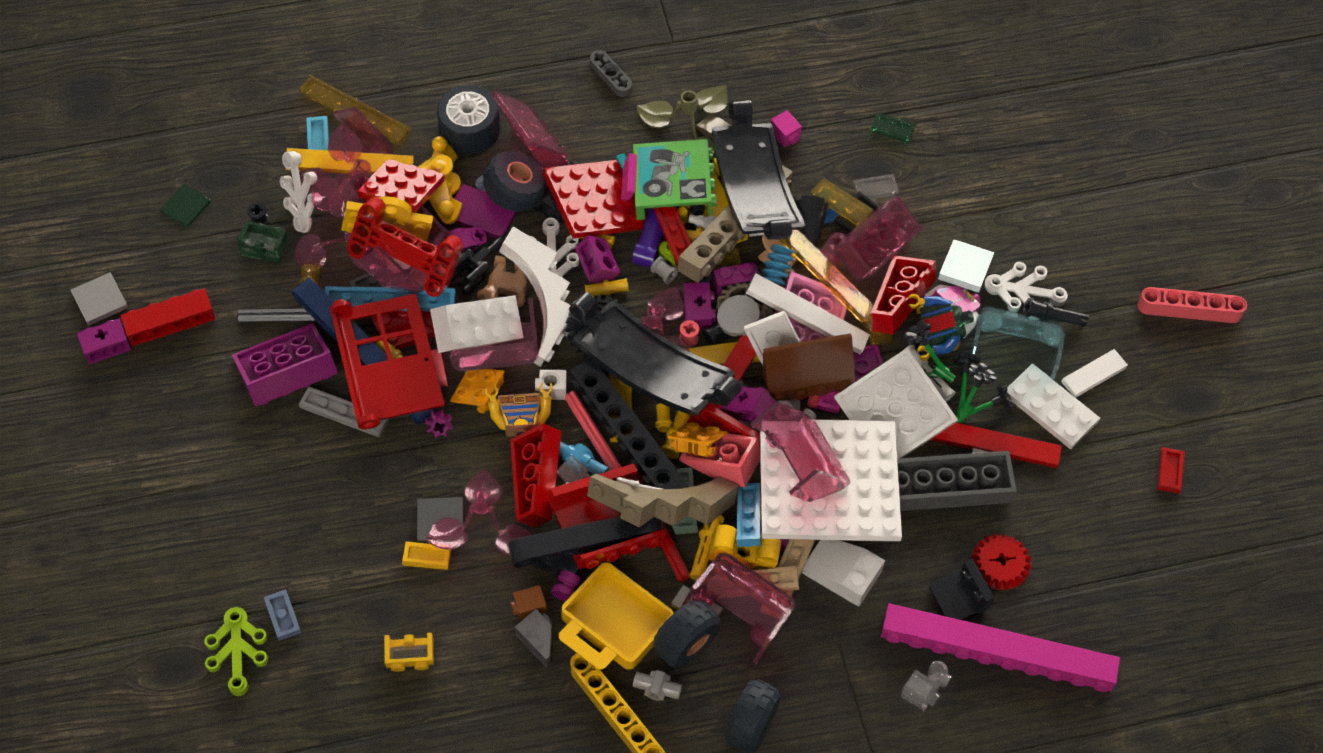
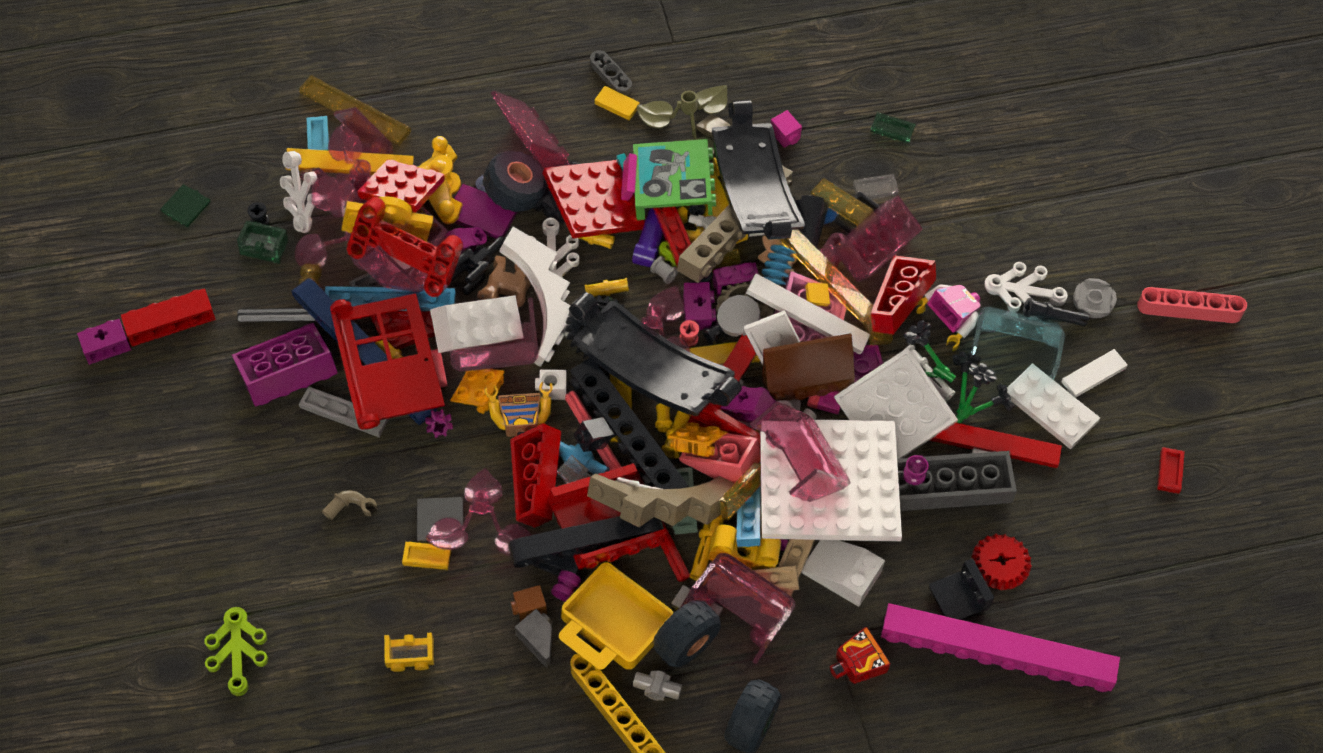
light grey tile [71,272,128,326] -> none
sand blue plate [264,589,301,641] -> none
black wheel [437,85,500,154] -> none
magenta brick [575,235,620,283] -> none
clear brick [901,661,952,711] -> none
torso [908,294,974,361] -> none
light aqua tile [938,240,994,292] -> none
none -> dark tan piece [322,490,378,521]
none -> black brick [573,417,614,452]
none -> yellow tile [595,86,640,121]
none -> clear yellow tile [719,463,761,520]
none -> yellow tile [805,282,830,306]
none -> torso [830,627,890,684]
none -> magenta wheel [903,455,929,485]
none -> light grey tile [1073,278,1117,318]

